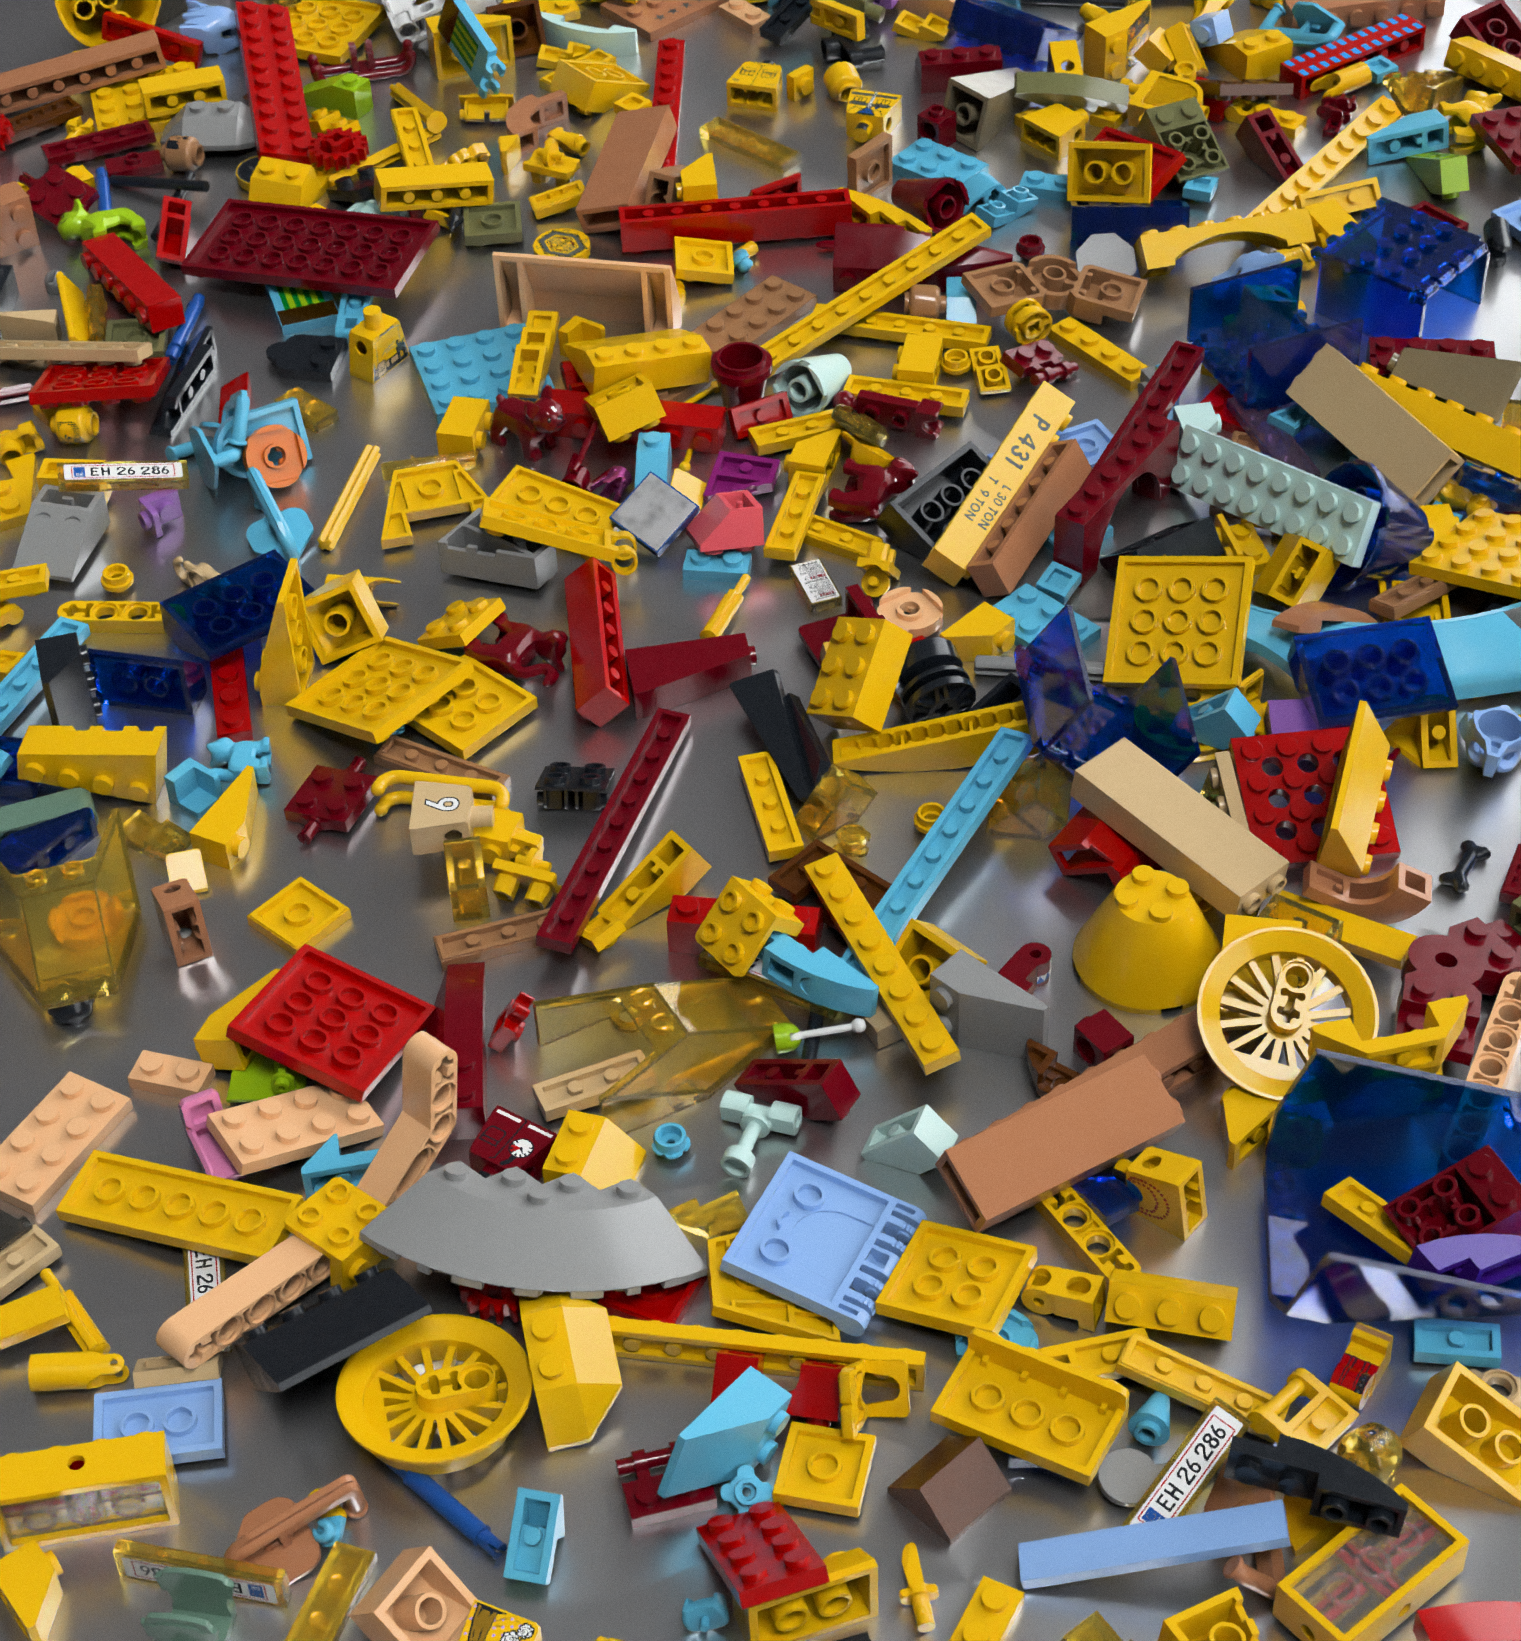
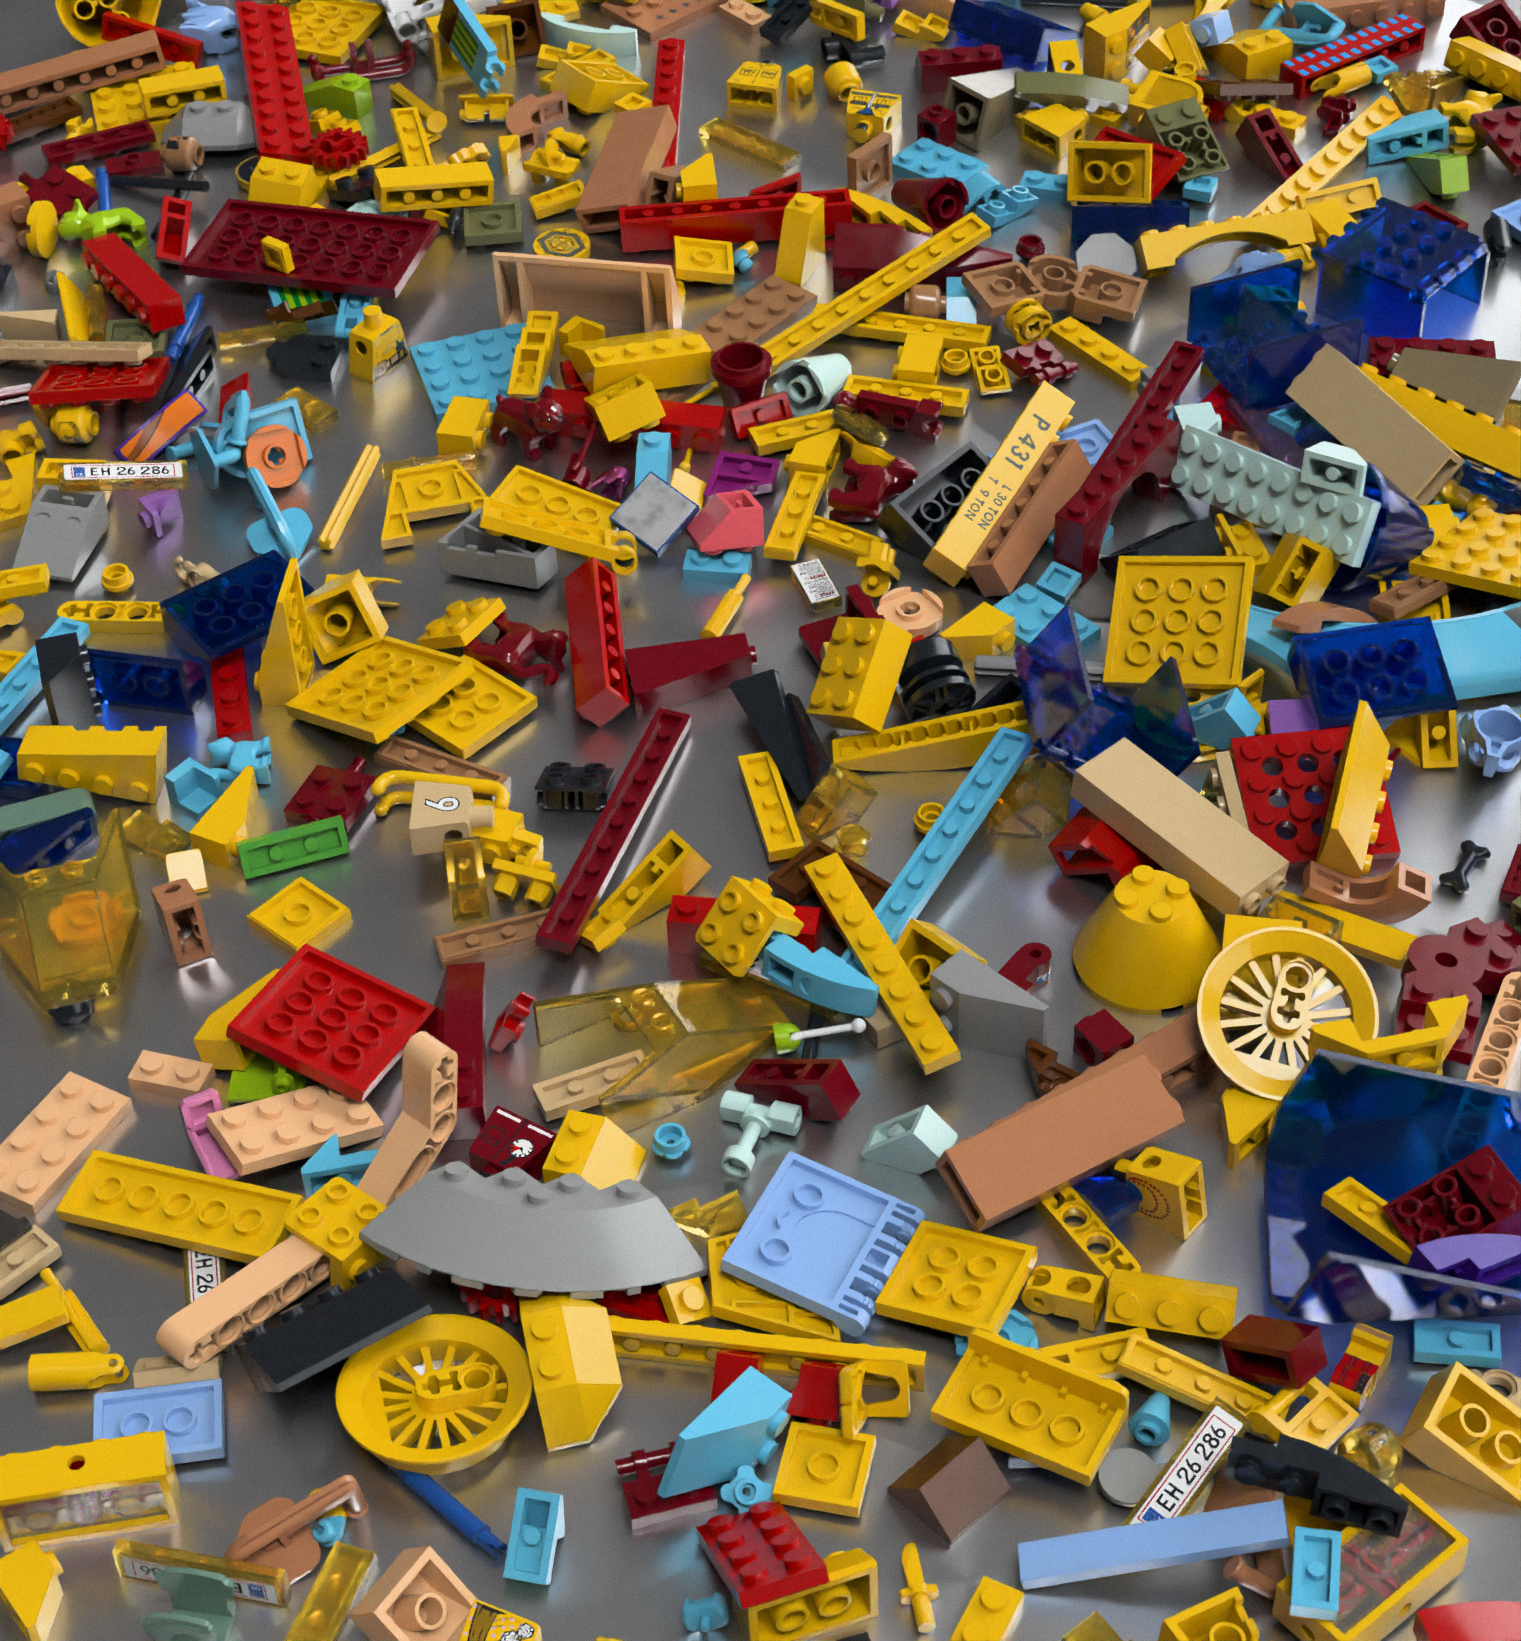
none -> yellow tile [26,200,58,259]
none -> slope [113,388,208,464]
none -> clear yellow axle [217,319,308,351]
none -> bright green plate [235,815,350,880]
none -> yellow tile [261,236,295,274]
none -> reddish brown slope [263,300,324,322]
none -> yellow plate [658,1276,712,1325]
none -> yellow slope [774,192,825,288]
none -> dark red piece [1220,1314,1328,1390]
none -> medium azure plate [1290,1526,1342,1621]
none -> light aqua slope [1300,441,1368,496]

